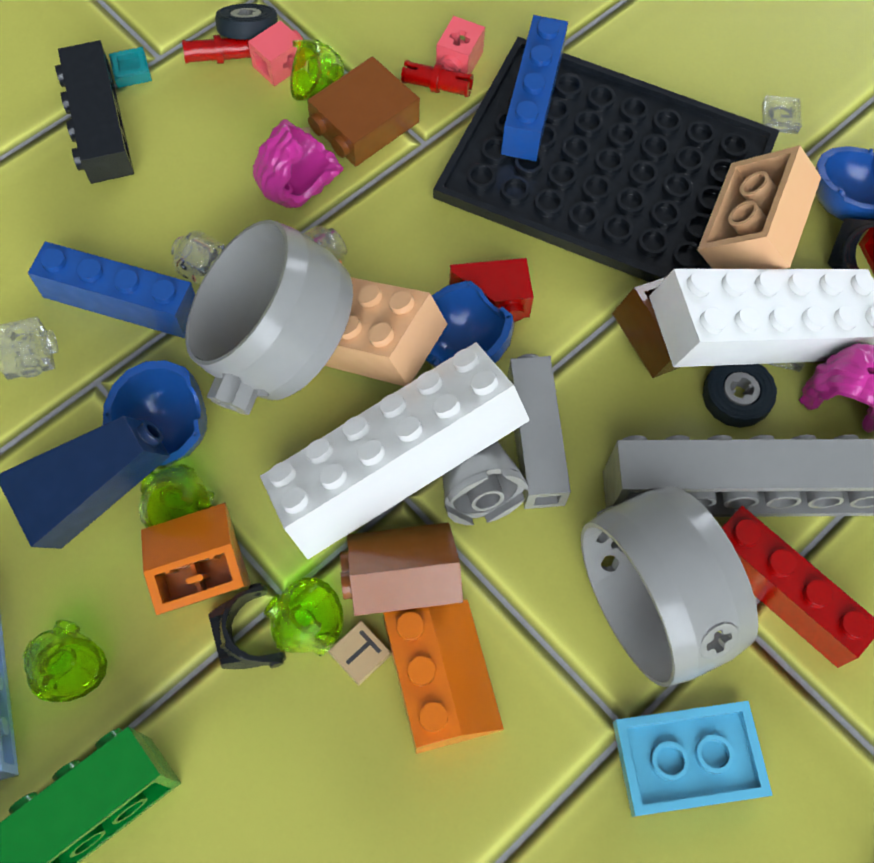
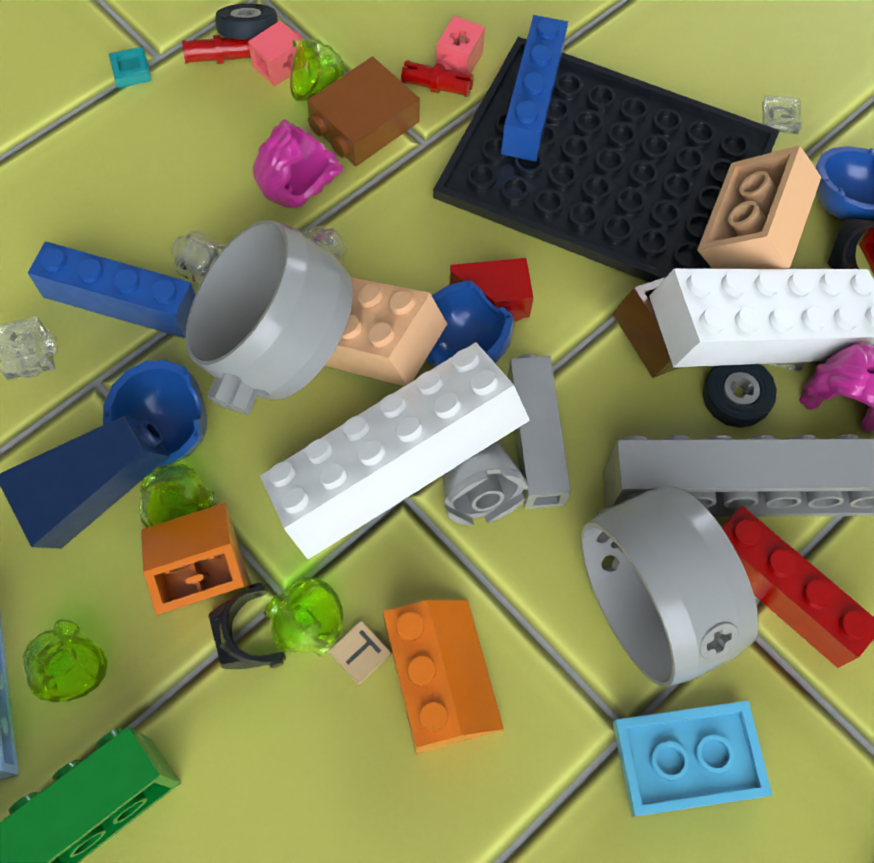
black brick [55,40,134,184] -> none
dark orange brick [340,522,463,616] -> none

